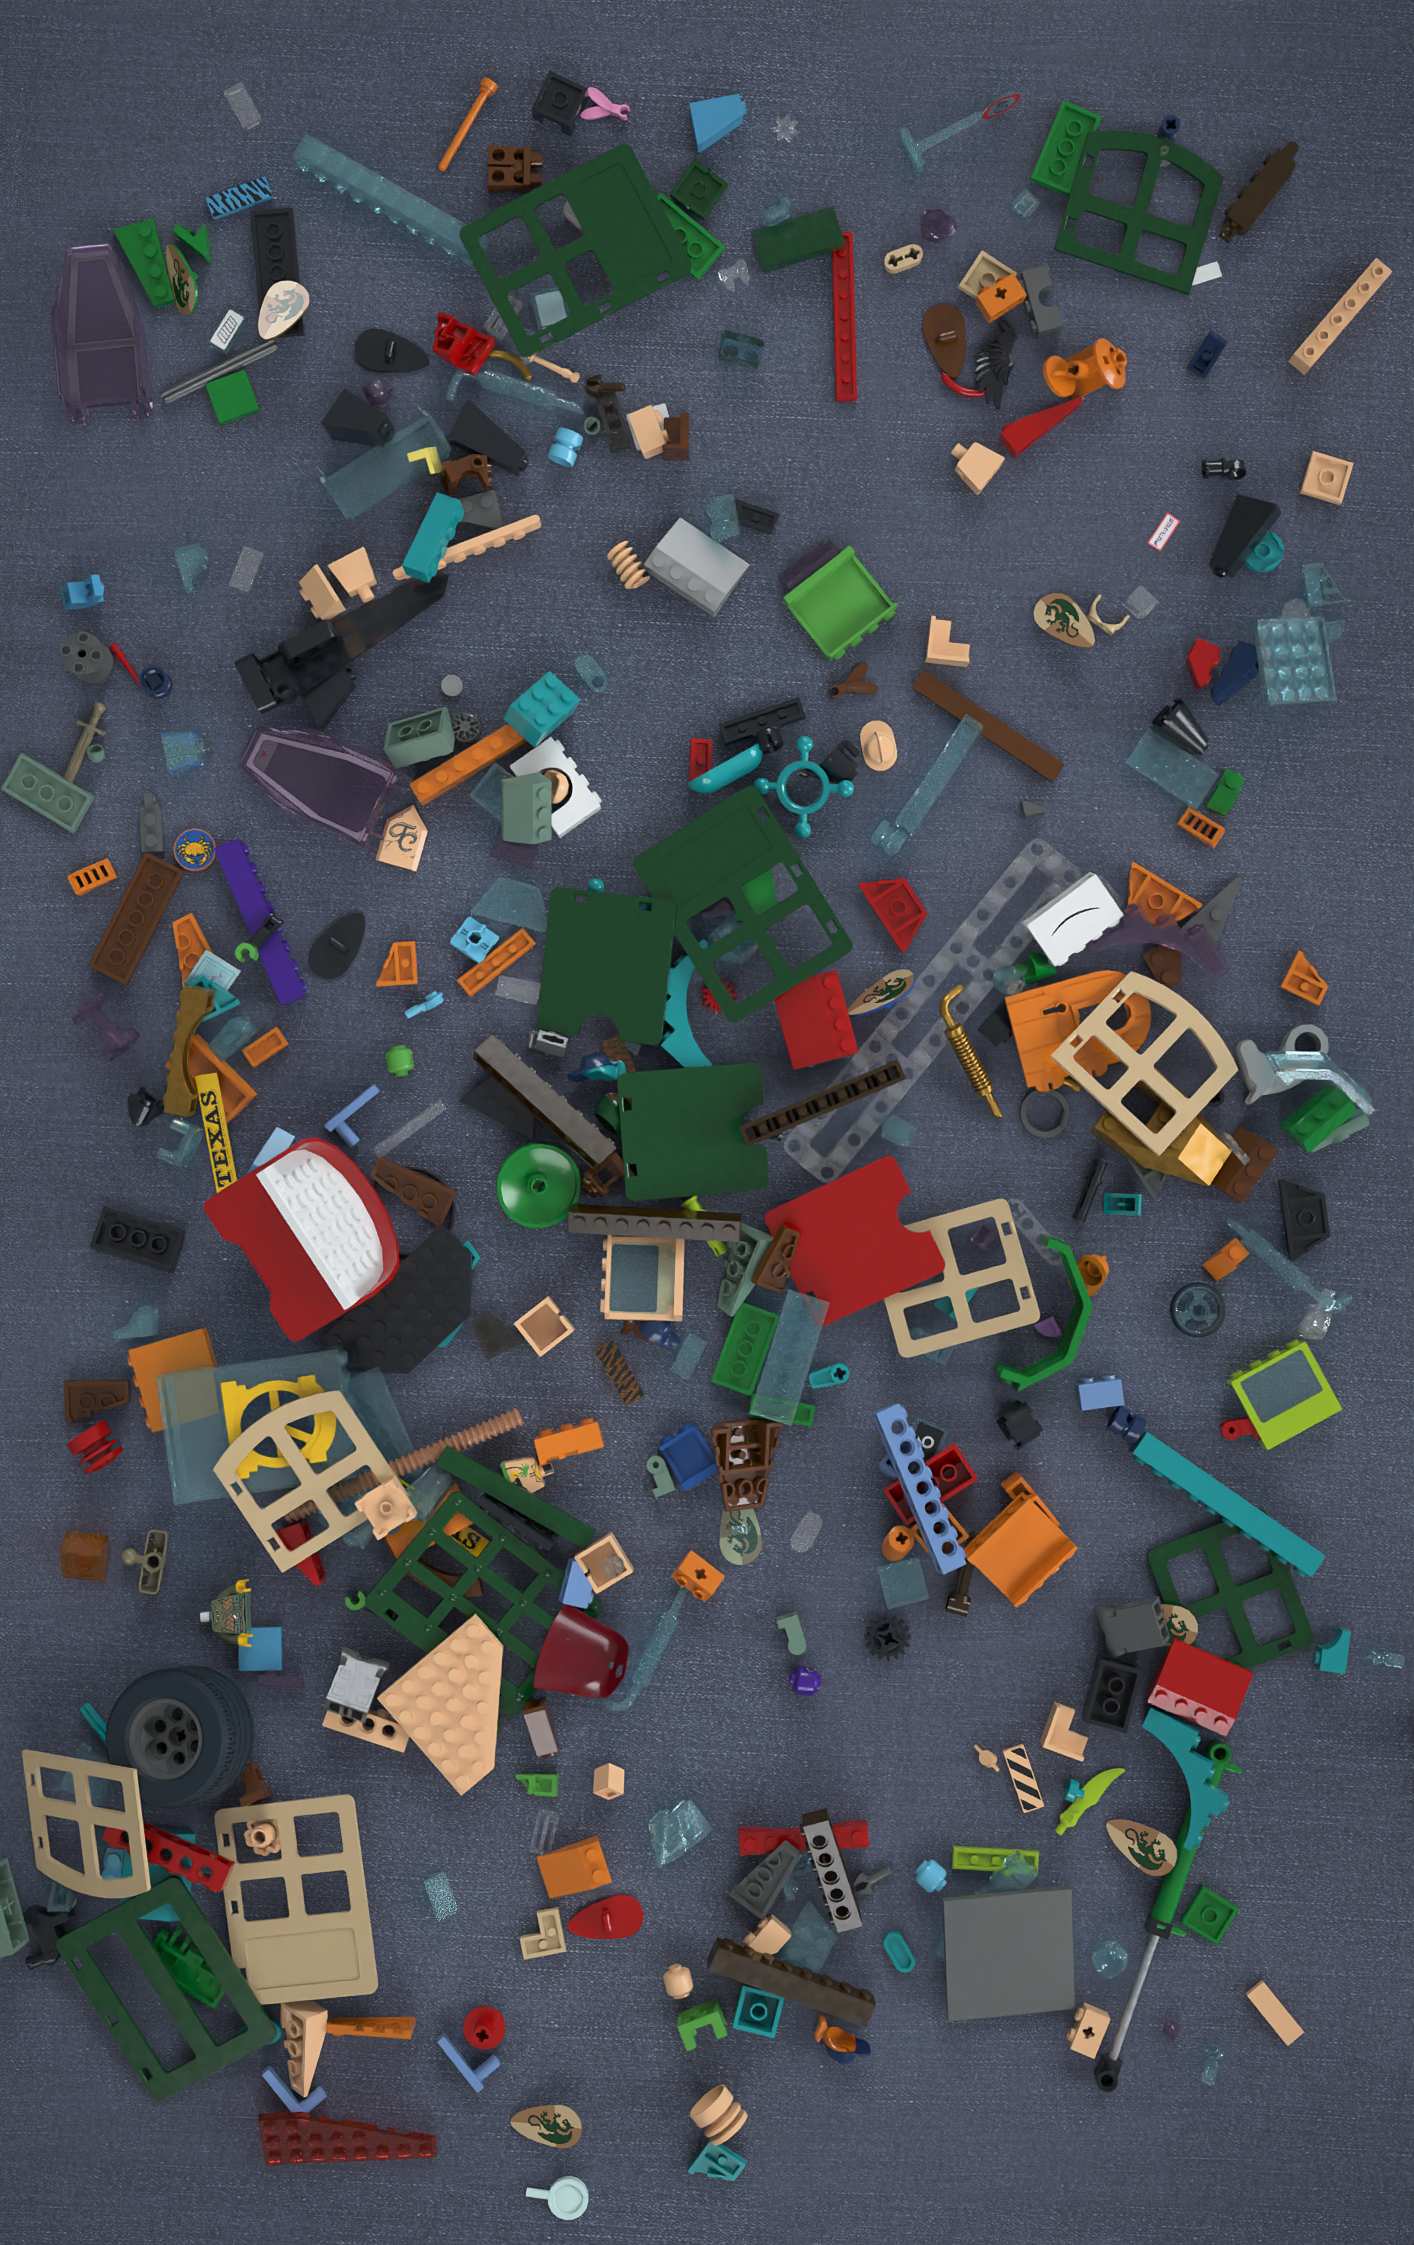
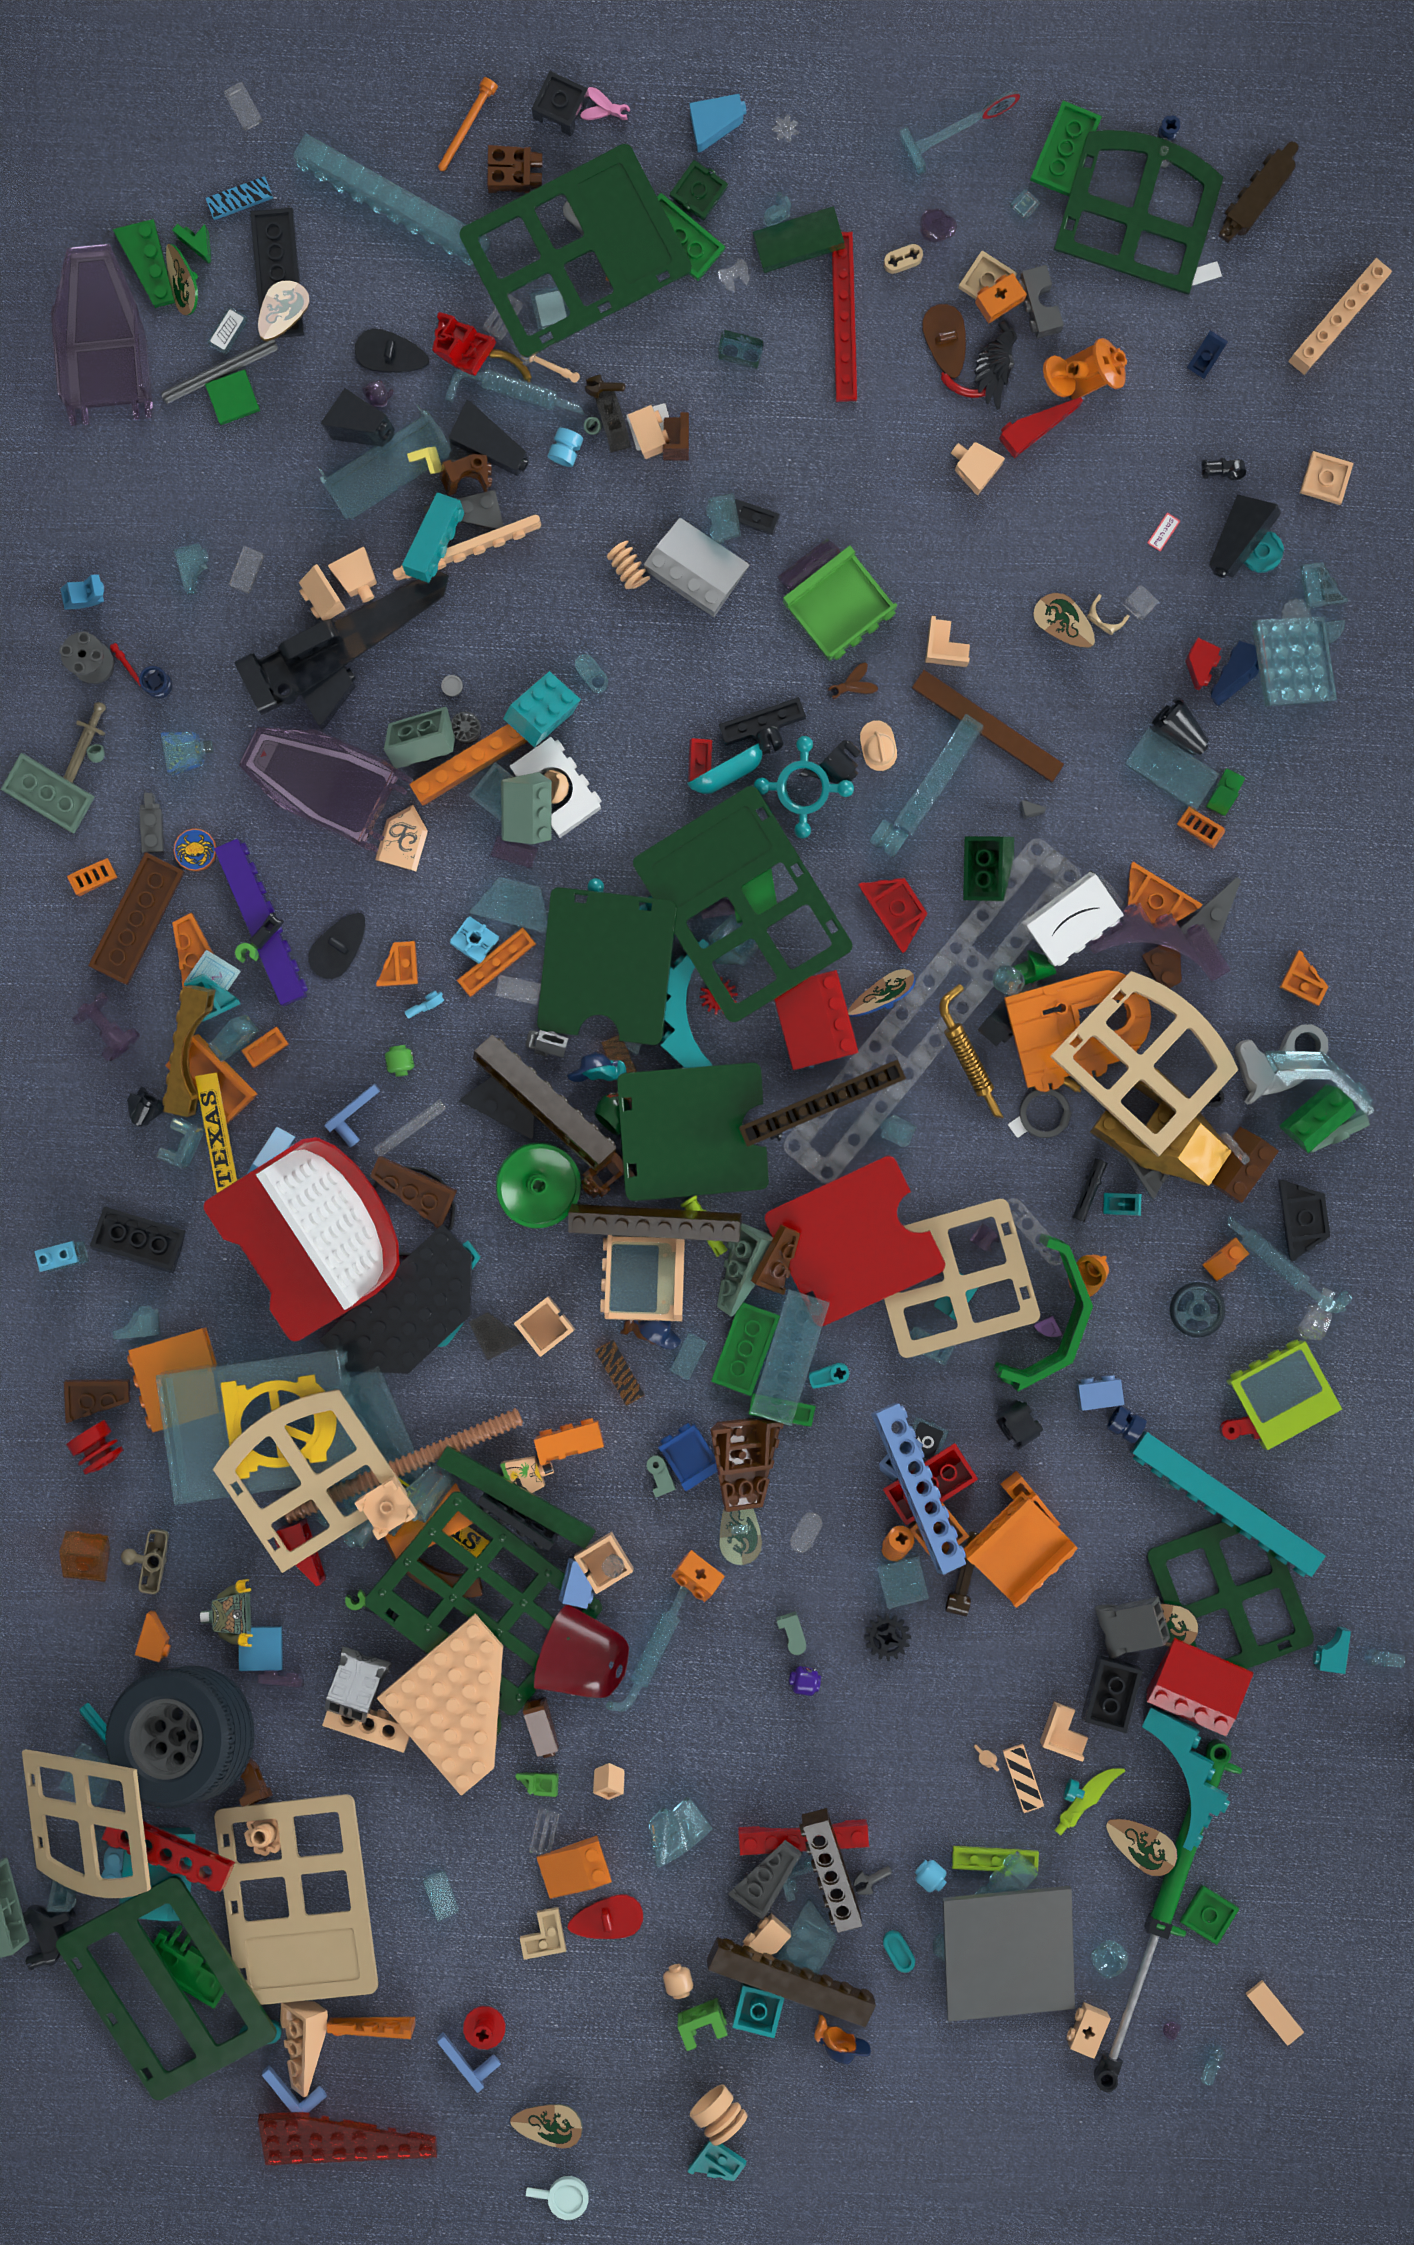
none -> medium azure hips [34,1241,89,1272]
none -> orange slope [135,1610,171,1662]
none -> dark green slope [963,836,1014,901]
none -> white sticker [1008,1116,1027,1138]

